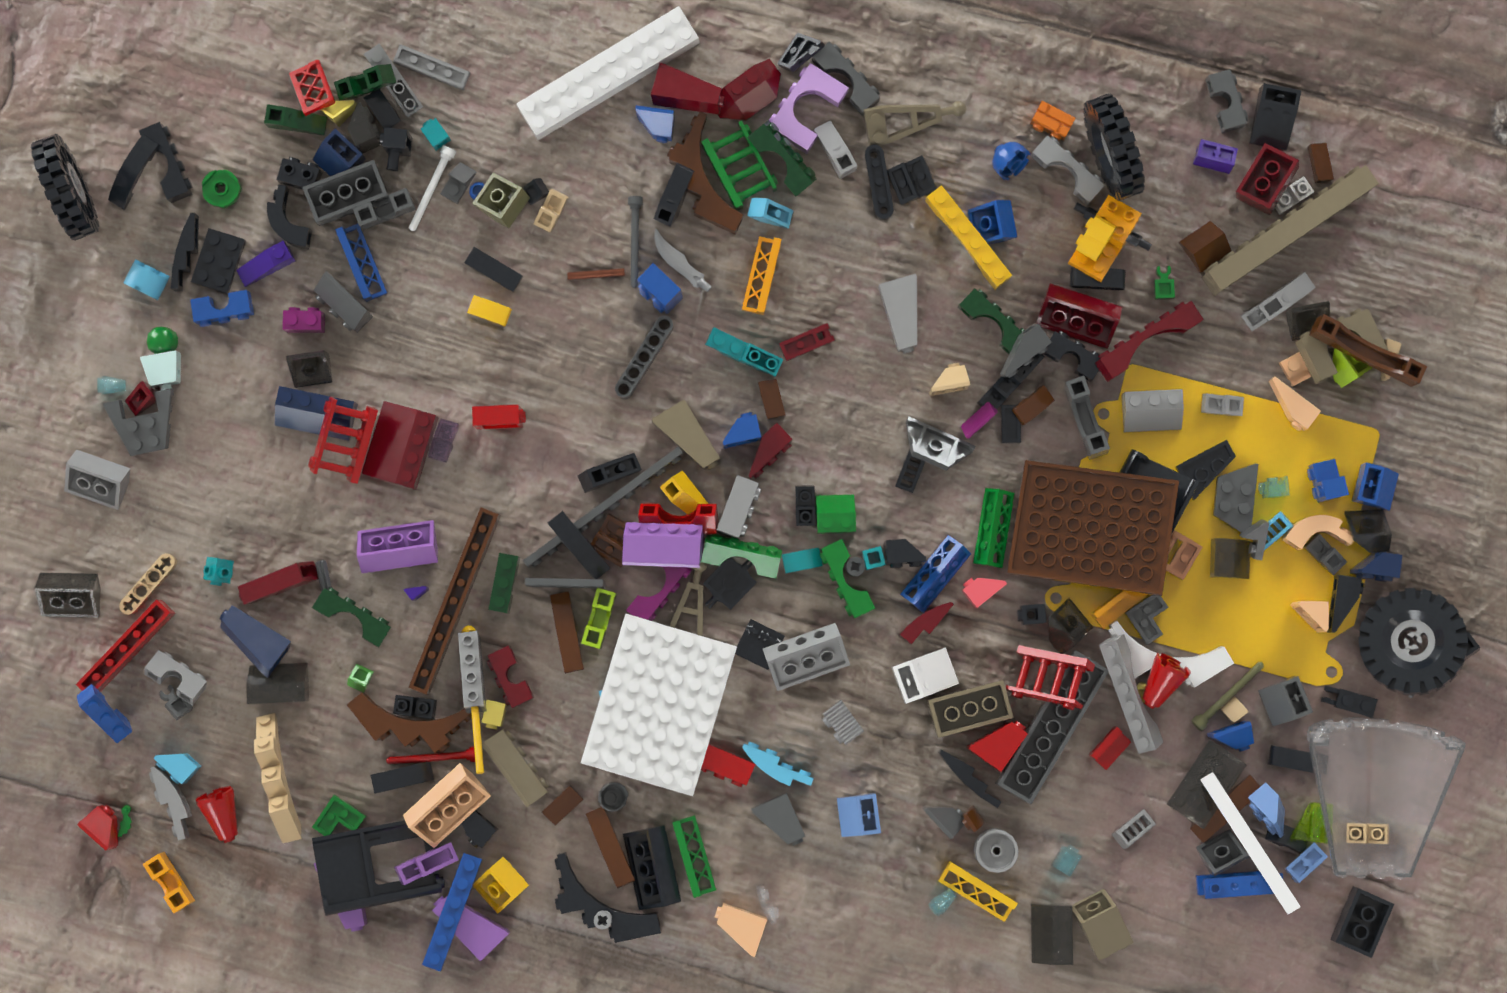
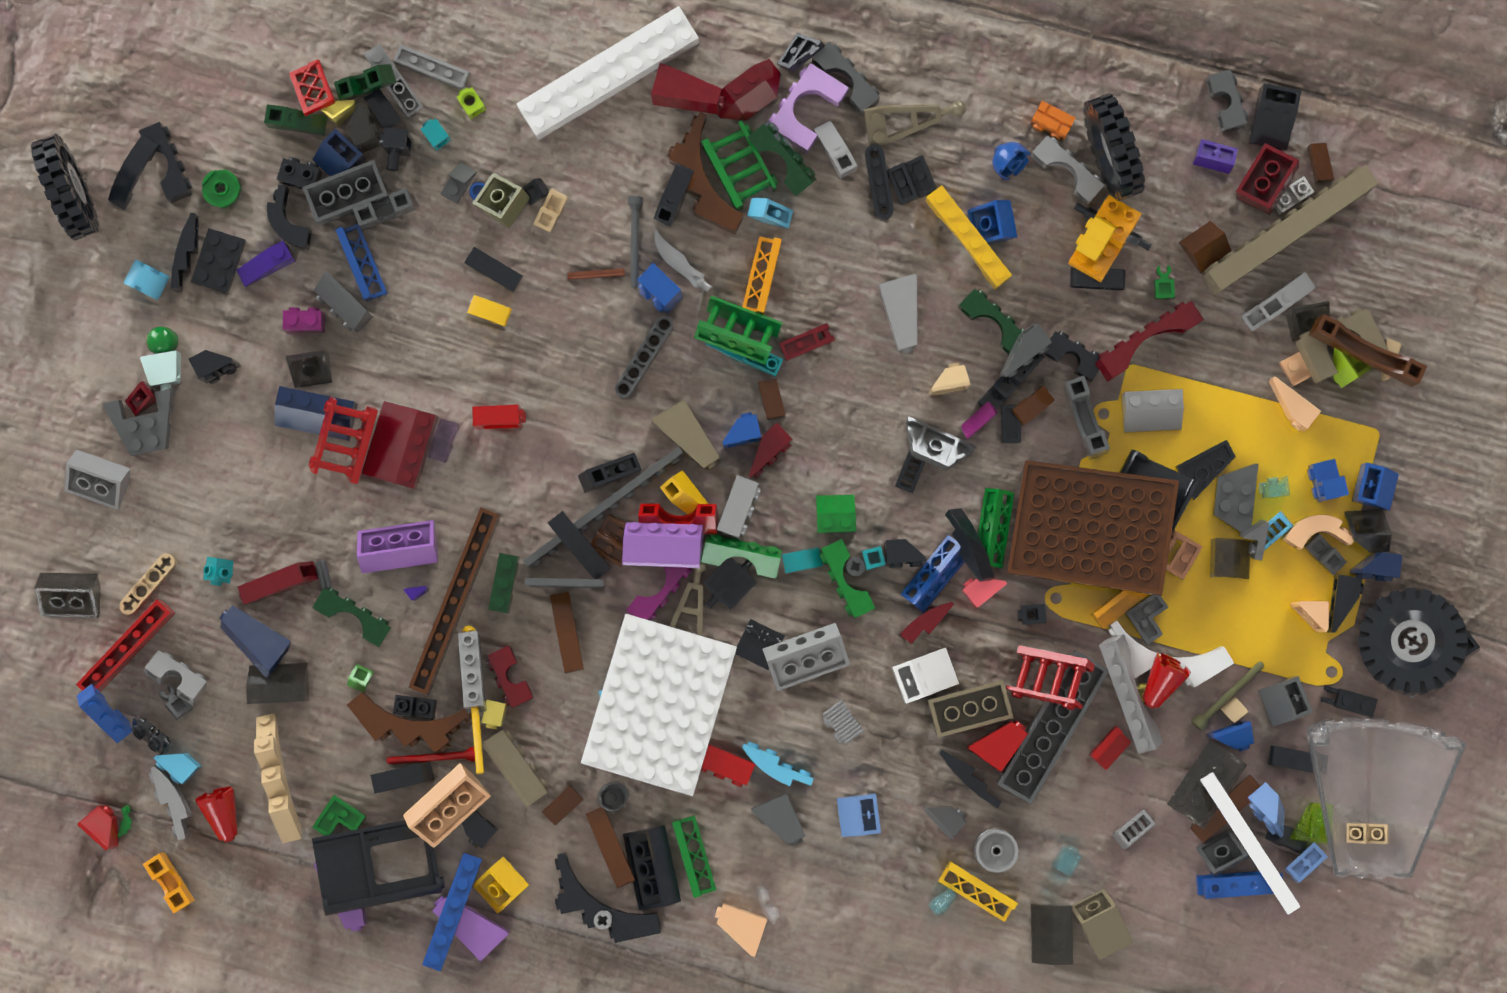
clear light blue cone [97,376,126,395] -> none
blue arch [190,290,254,327] -> none
medium lavender slope [394,842,459,885] -> none
white piece [409,145,456,231] -> none
lime arch [581,588,617,649] -> none
slope [635,105,675,143] -> none
black slope [795,485,815,526] -> none
reddish brown slope [962,805,984,832] -> none
dark red slope [1036,283,1122,349] -> none
clear smoke slope [1048,598,1094,654] -> none
light grey slope [1201,393,1244,416] -> none
black brick [1330,886,1394,958] -> none
none -> black hinge [132,718,171,755]
none -> black slope [189,350,241,384]
none -> lime brick [456,87,486,120]
none -> green fence [694,296,783,365]
none -> black slope [945,508,994,582]

